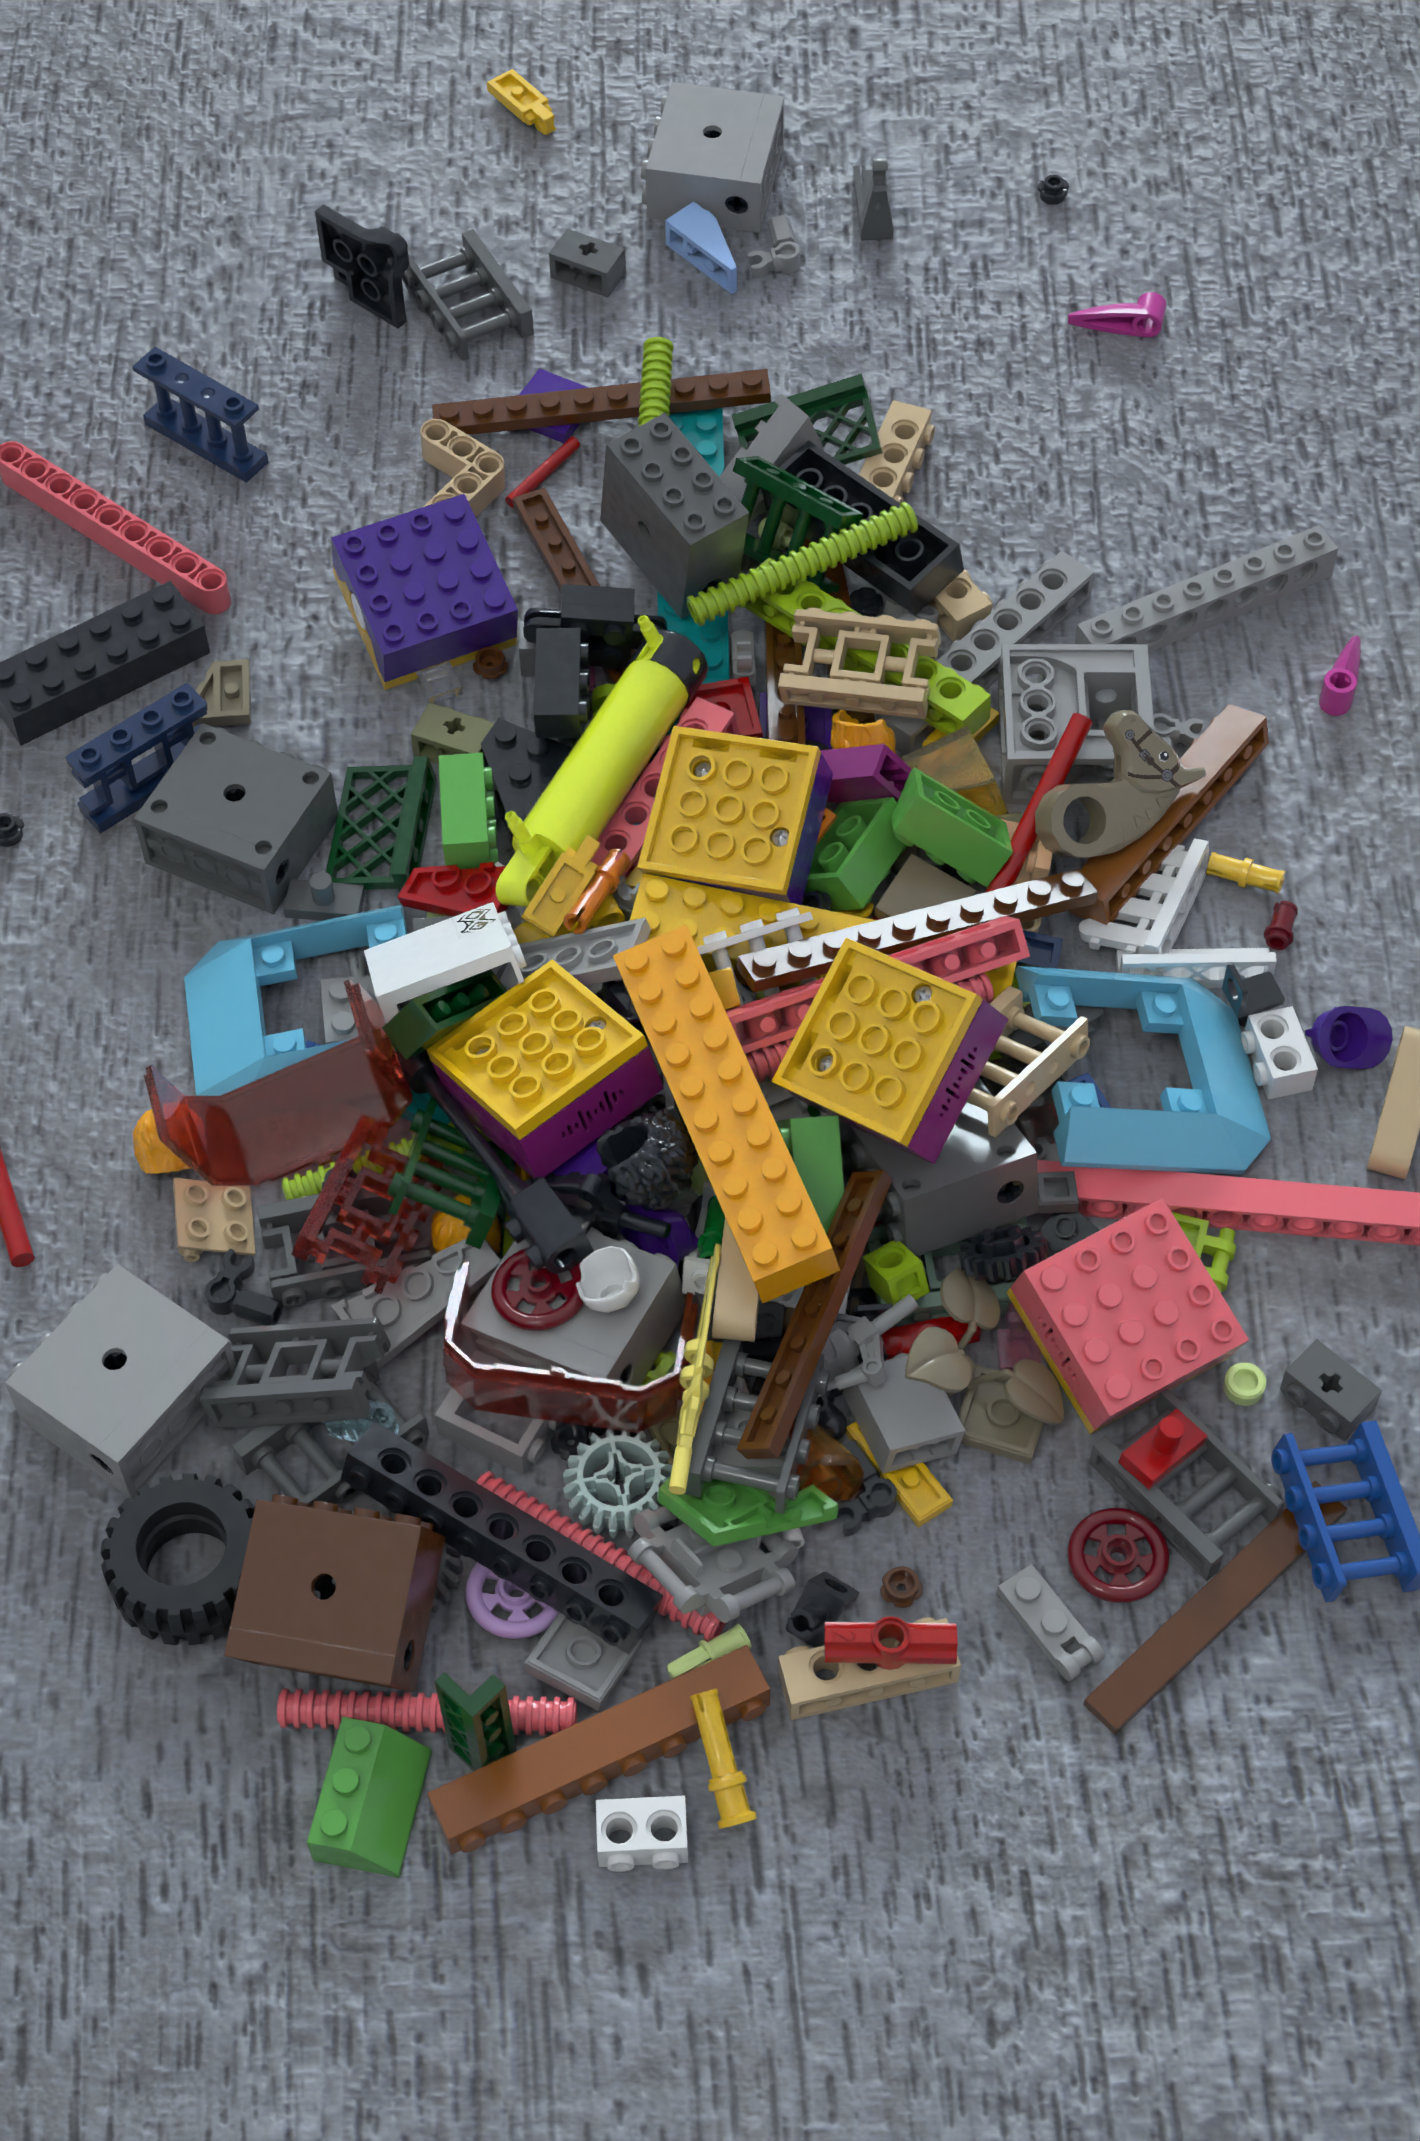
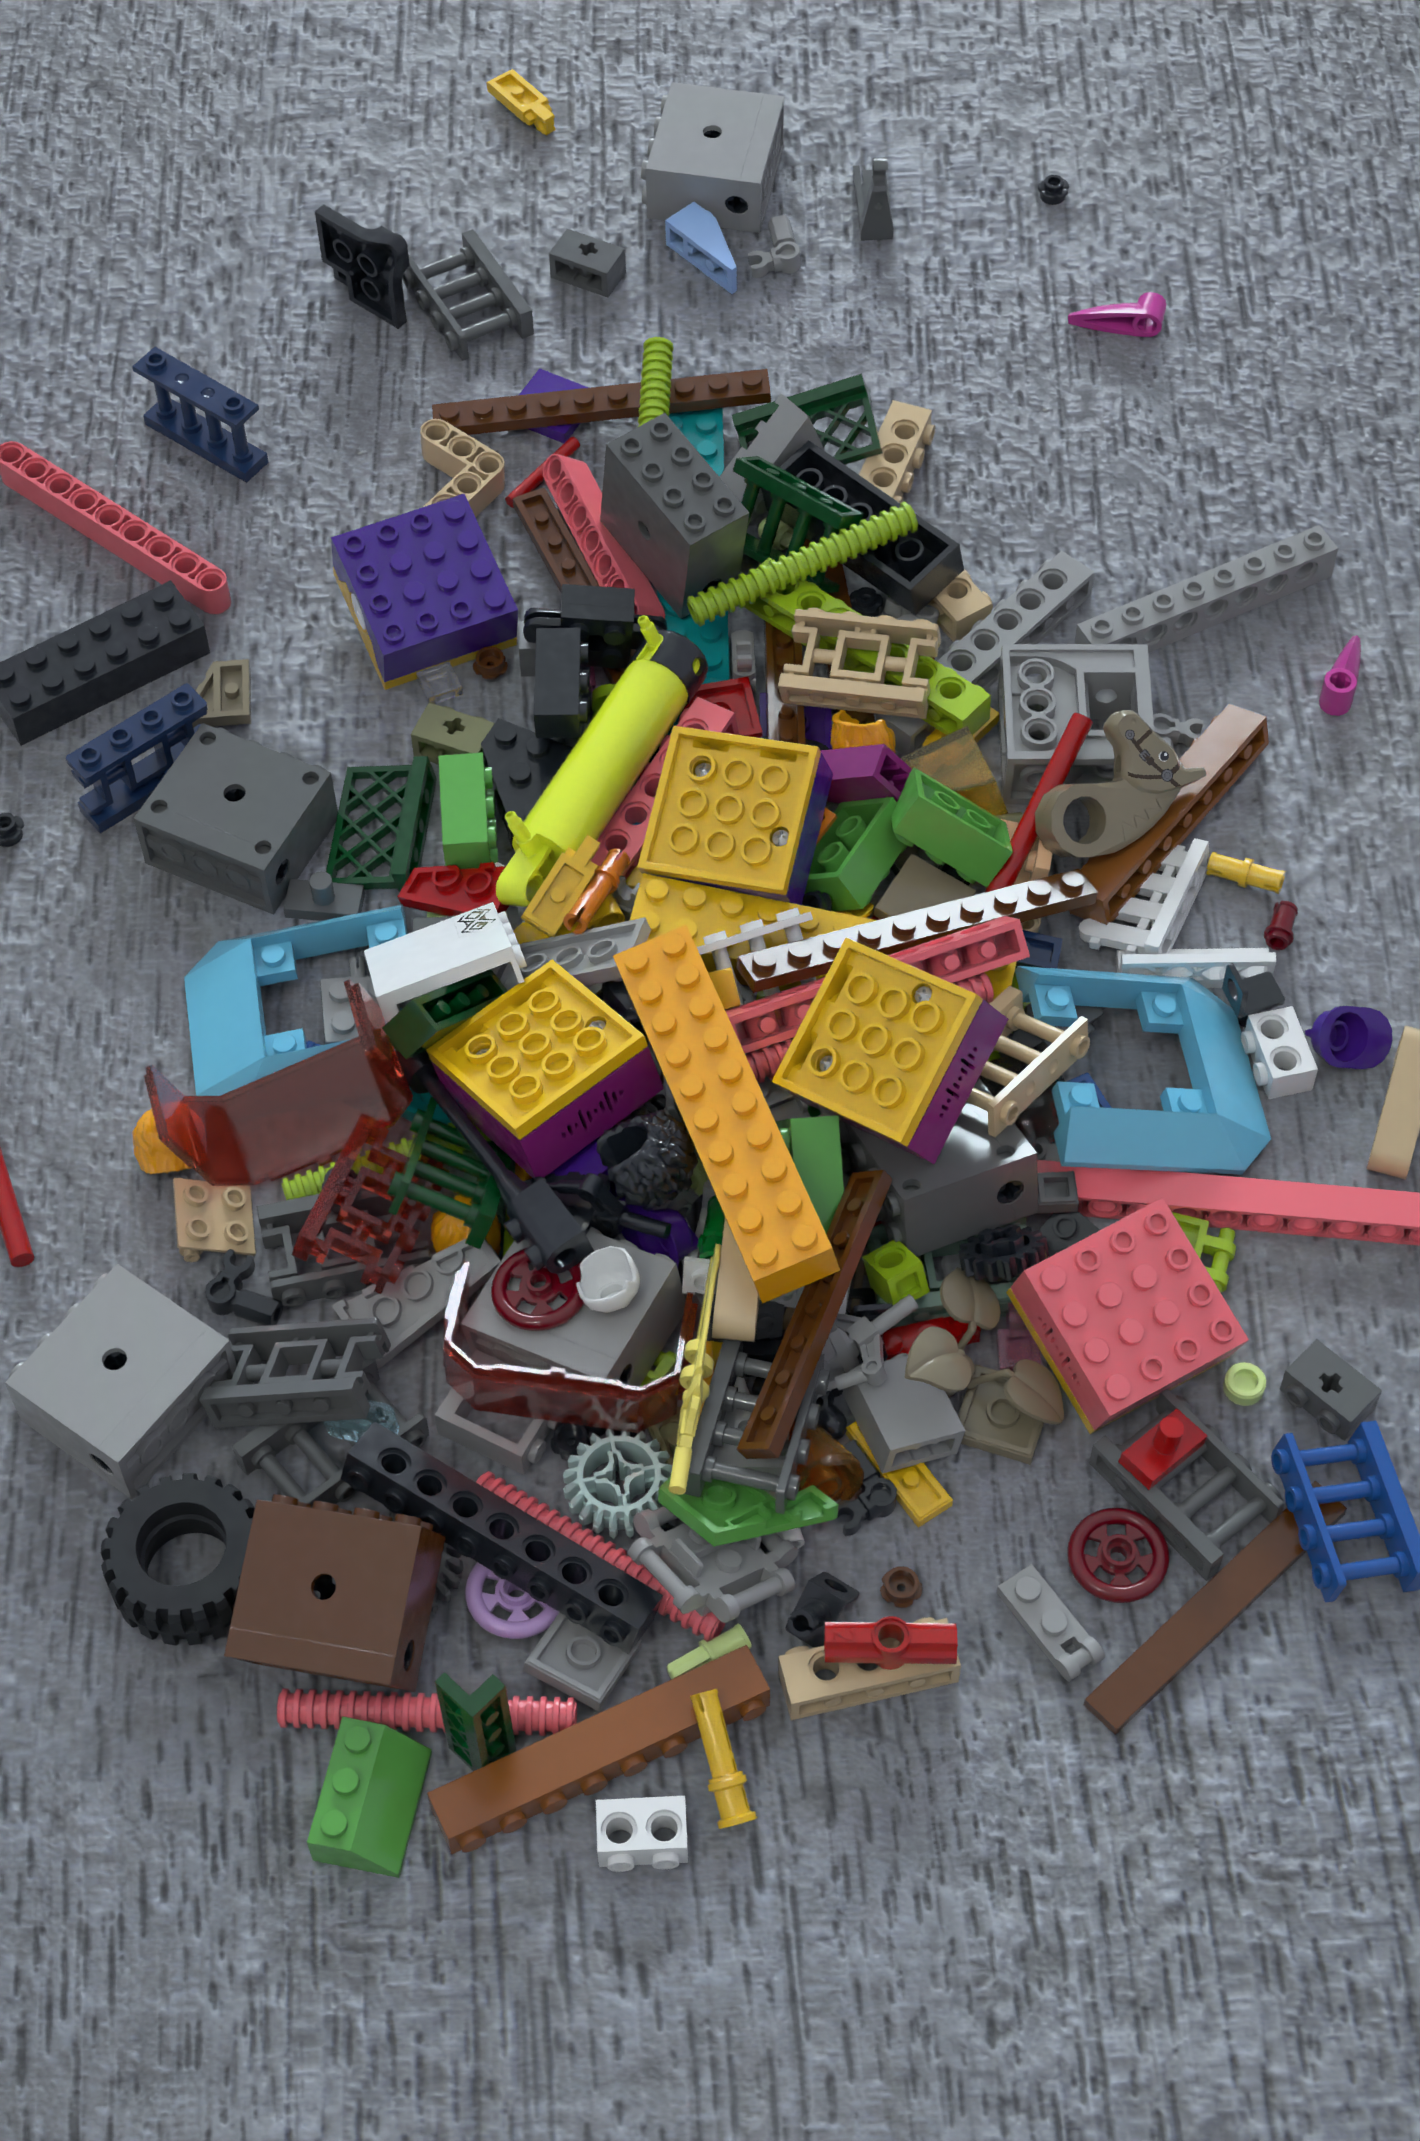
none -> coral beam [543,454,665,619]

